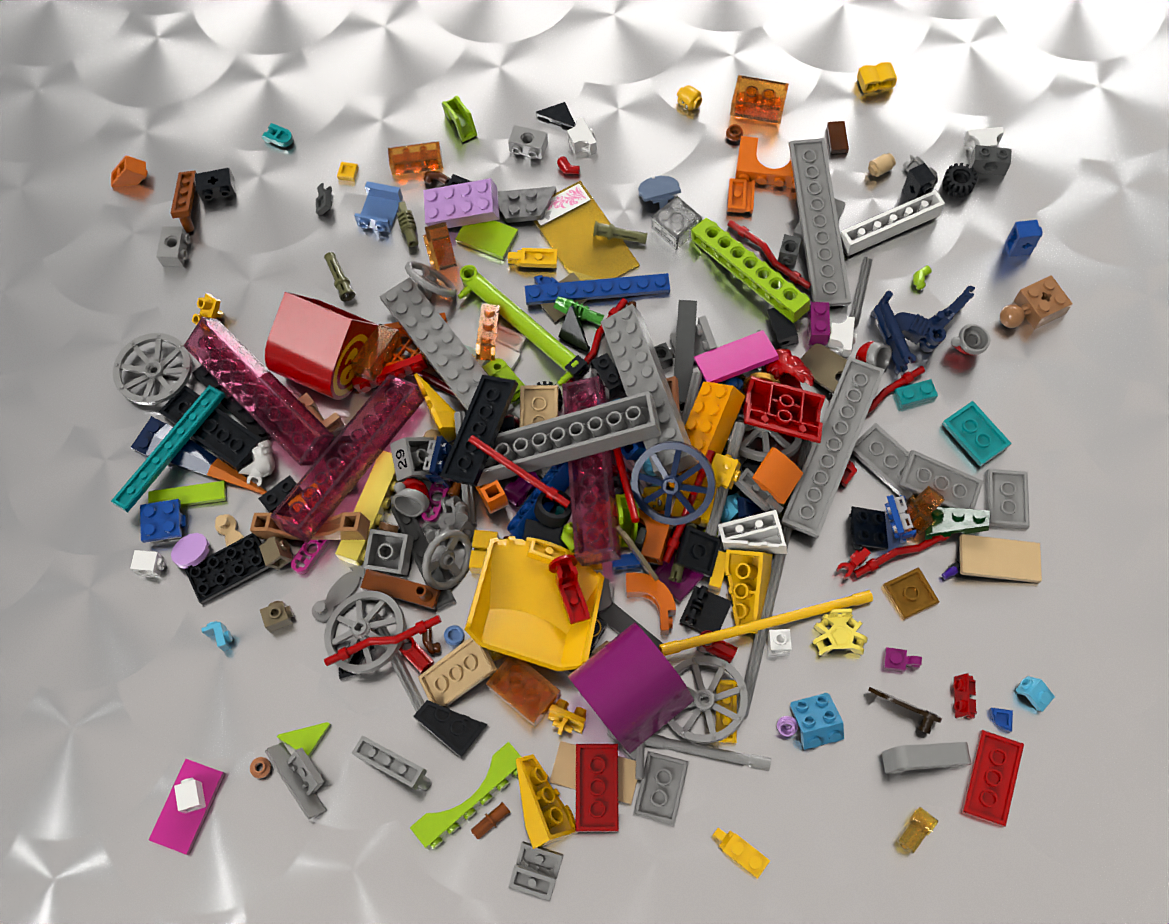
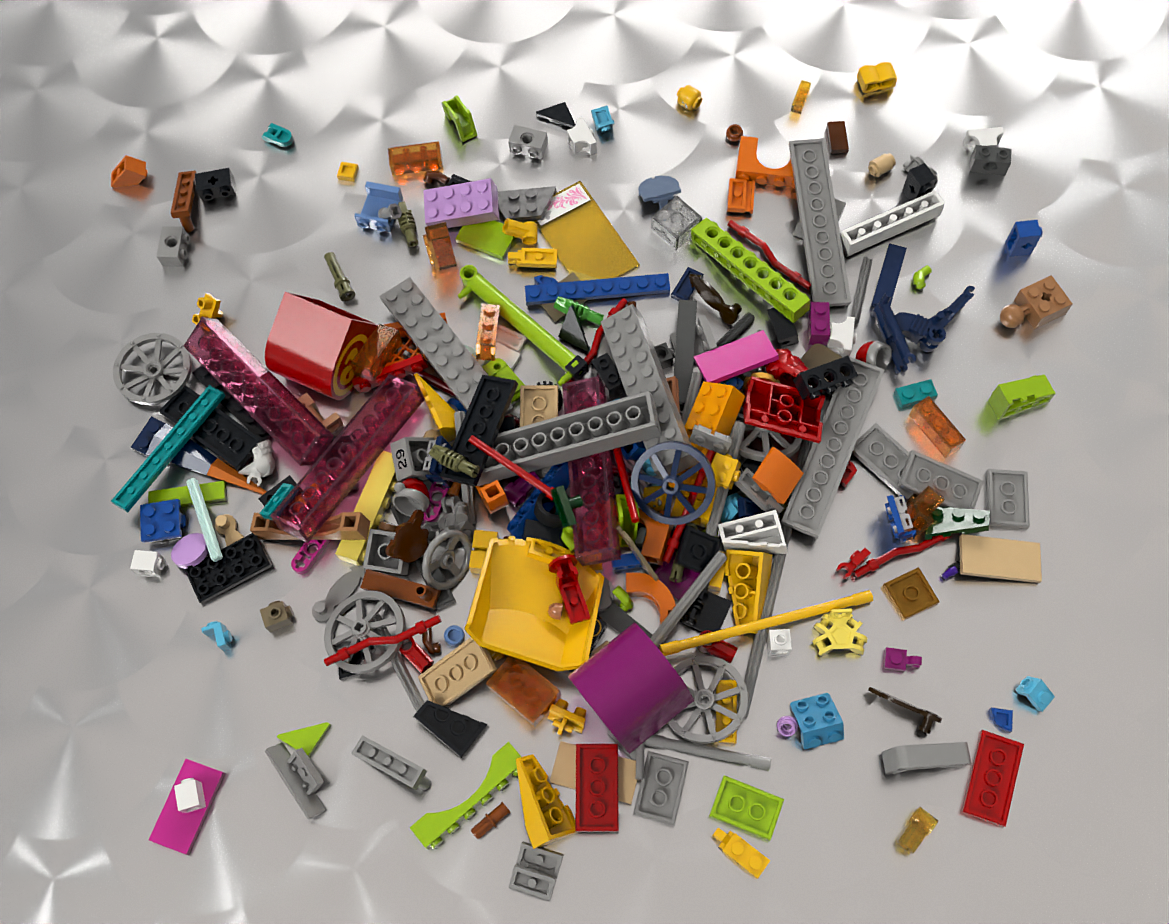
nougat plate [250,757,271,779] -> none
dark tan brick [259,536,293,570] -> none
dark grey plate [316,183,332,215] -> none
light grey piece [405,261,457,299] -> none
red arm [557,156,580,175] -> none
olive pin [593,221,648,244] -> none
clear orange brick [730,75,789,124] -> none
dark grey brick [778,234,802,265] -> none
black hinge [849,506,888,549] -> none
red bar [868,366,925,413] -> none
black tyre [942,163,978,198] -> none
teal plate [942,401,1012,467] -> none
light grey piece [951,324,991,356] -> none
red hinge [953,673,977,719] -> none
none -> light aqua axle [186,478,223,562]
none -> teal plate [259,483,297,521]
none -> light grey bush [378,203,402,222]
none -> reddish brown tile [385,510,429,562]
none -> olive hinge [428,444,480,478]
none -> blue tile [447,398,467,415]
none -> yellow piece [502,218,538,245]
none -> nougat hinge [548,603,563,620]
none -> dark green tile [550,485,583,528]
none -> medium azure bracket [591,105,615,132]
none -> lime arm [612,585,634,612]
none -> light grey axle [650,551,727,648]
none -> dark blue tile [671,267,704,301]
none -> light grey hinge [688,424,732,455]
none -> dark brown brick [689,274,742,325]
none -> lime tile [709,775,784,841]
none -> dark grey axle [716,312,755,348]
none -> clear yellow piece [791,80,812,114]
none -> black brick [793,356,858,400]
none -> dark blue tile [871,243,907,307]
none -> clear orange brick [909,396,966,459]
none -> lime wedge [988,374,1056,420]

